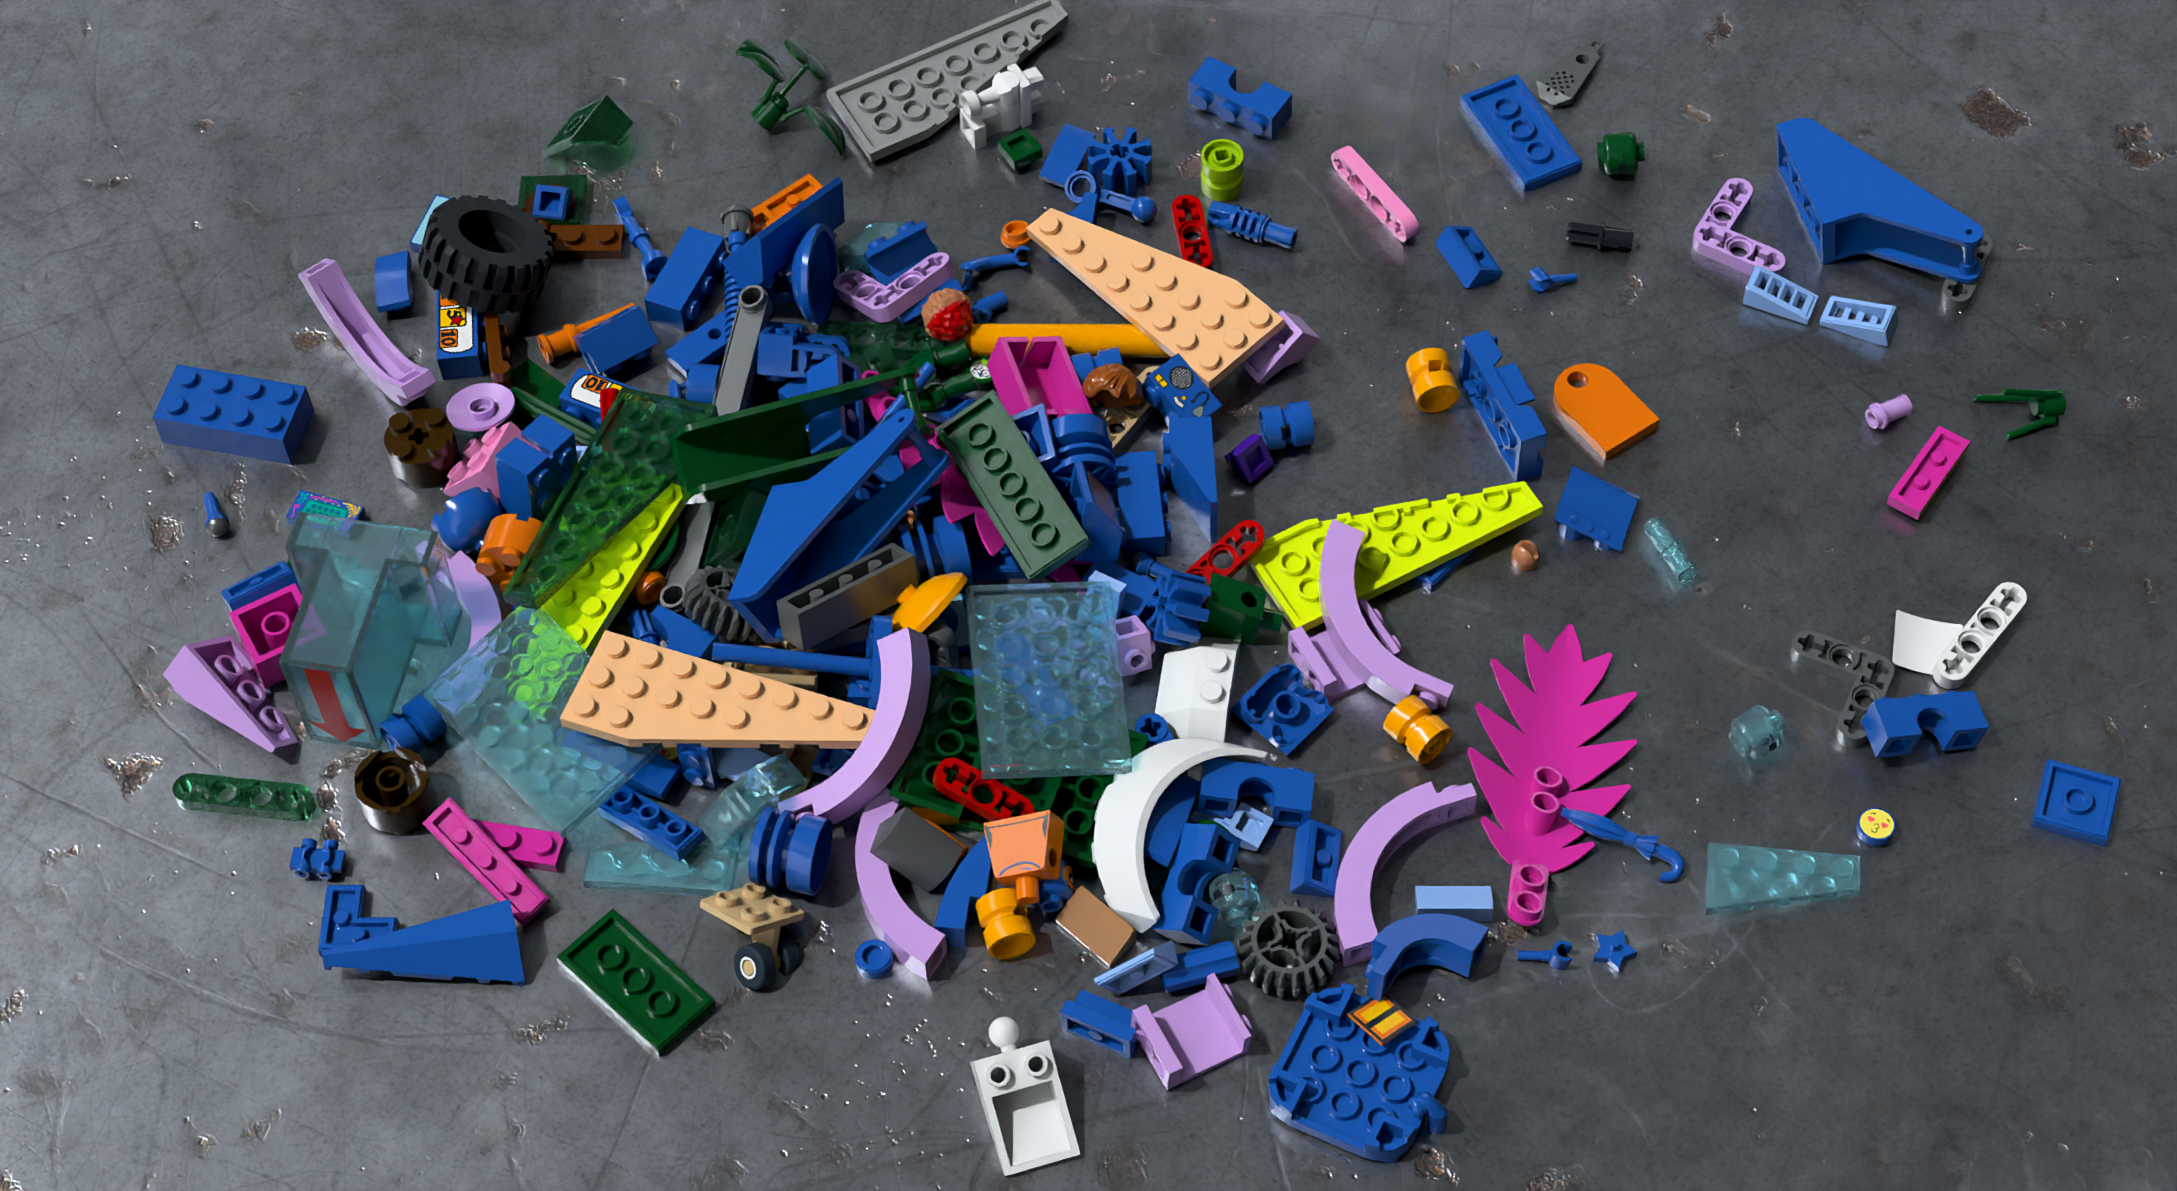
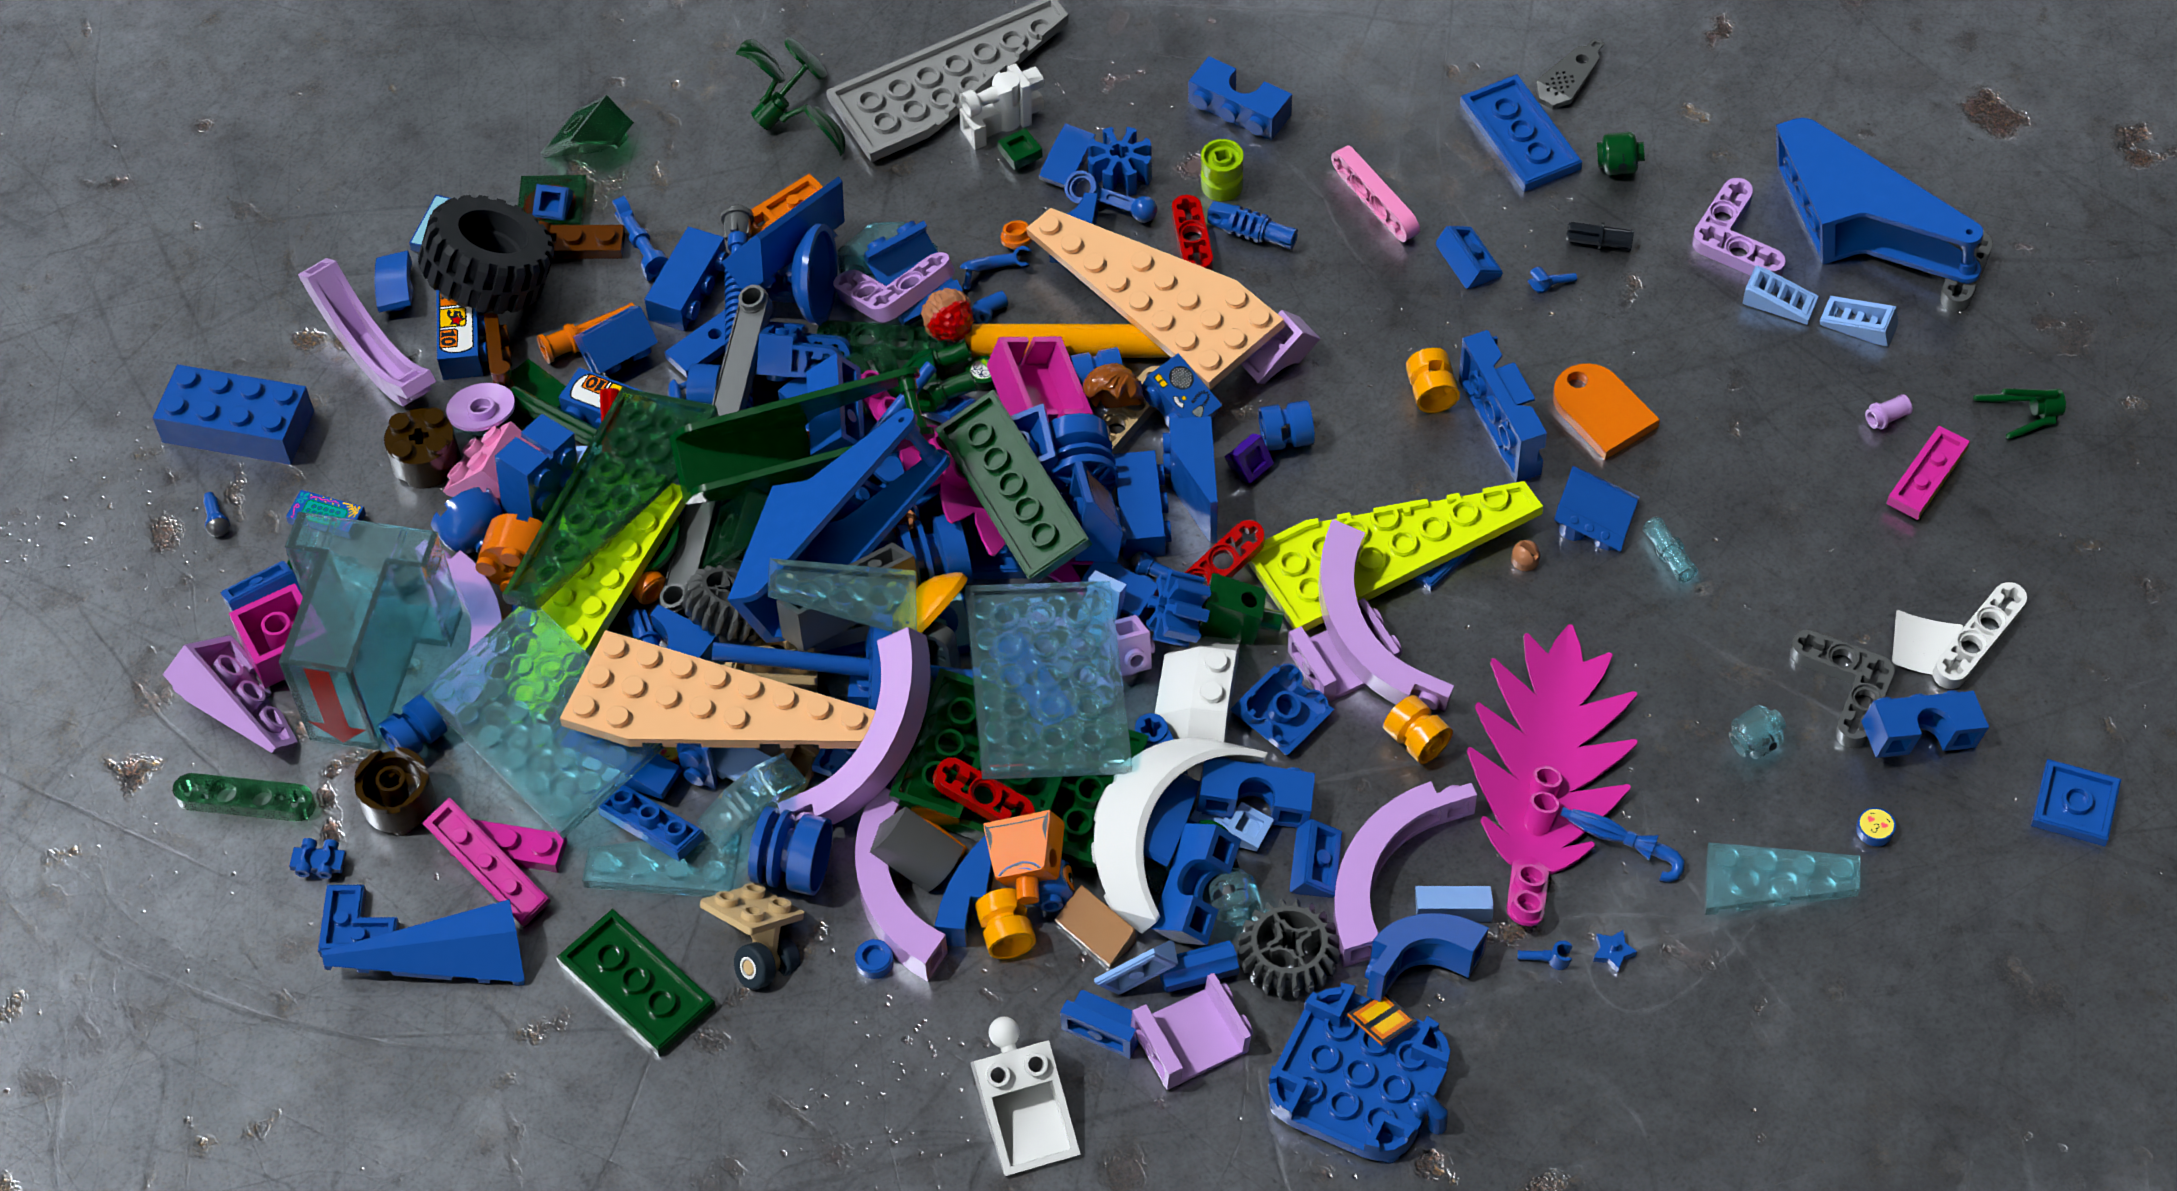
none -> clear light blue wing [768,558,917,633]

